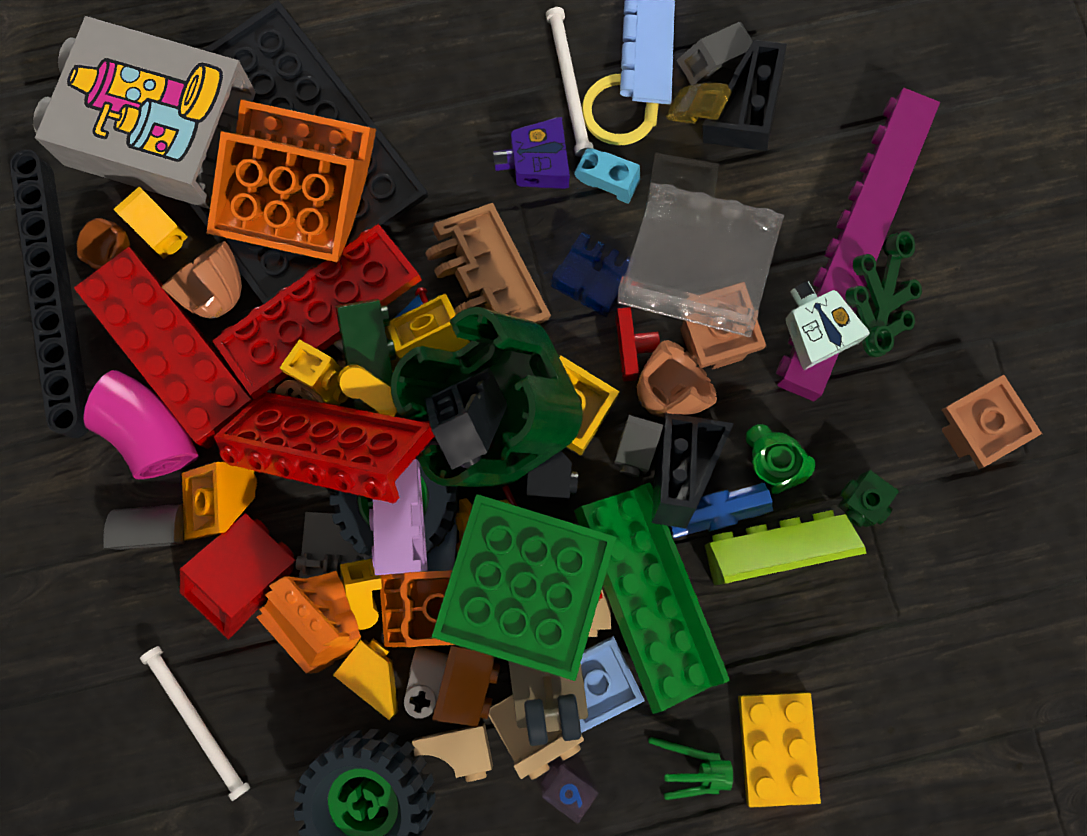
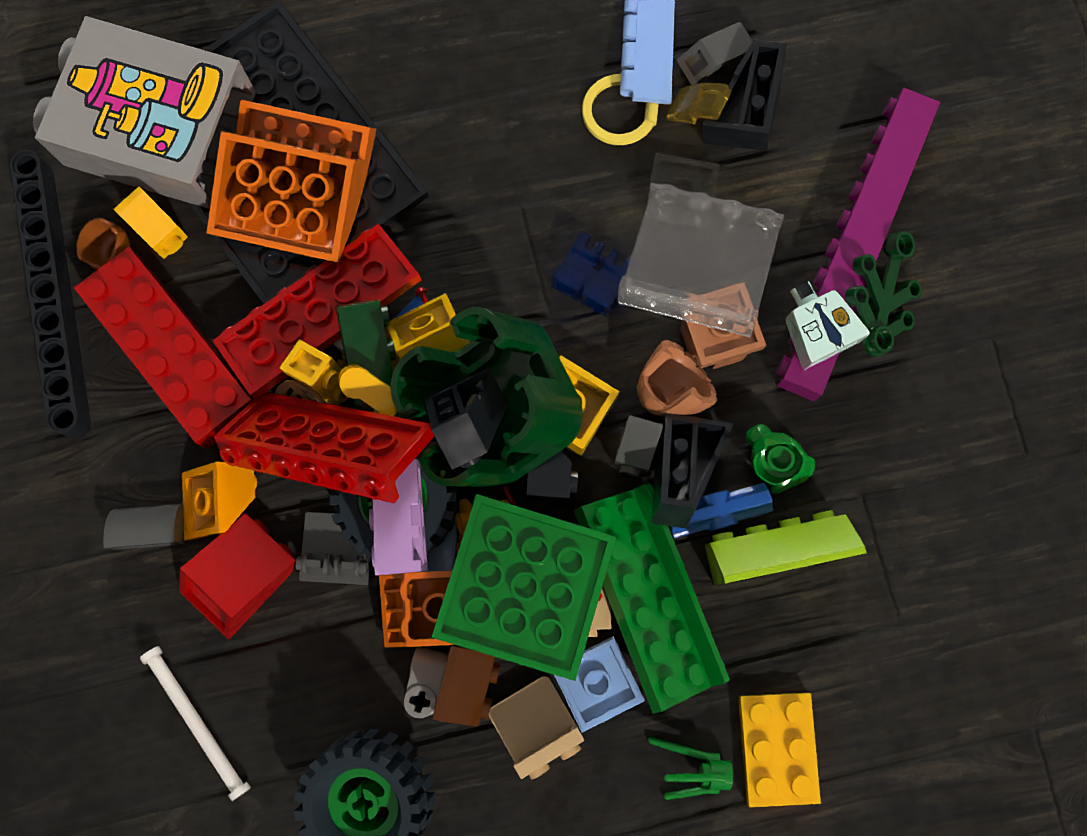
dark pink brick [83,370,199,479] -> none
nougat hair [162,241,242,318] -> none
orange slope [256,571,361,673] -> none
yellow slope [333,639,398,720] -> none
yellow leg [340,559,382,630] -> none
tan arch [412,723,493,782] -> none
medium nougat hinge [425,203,551,324] -> none
dark purple torso [493,117,570,189] -> none
dark tan plate [508,661,588,746] -> none
clear purple brick [540,762,599,824] -> none
white bar [545,7,594,157] -> none
medium azure leg [574,149,640,204] -> none
red tile [615,307,660,381] -> none
dark green brick [837,470,899,527] -> none
nougat panel [942,375,1042,469] -> none

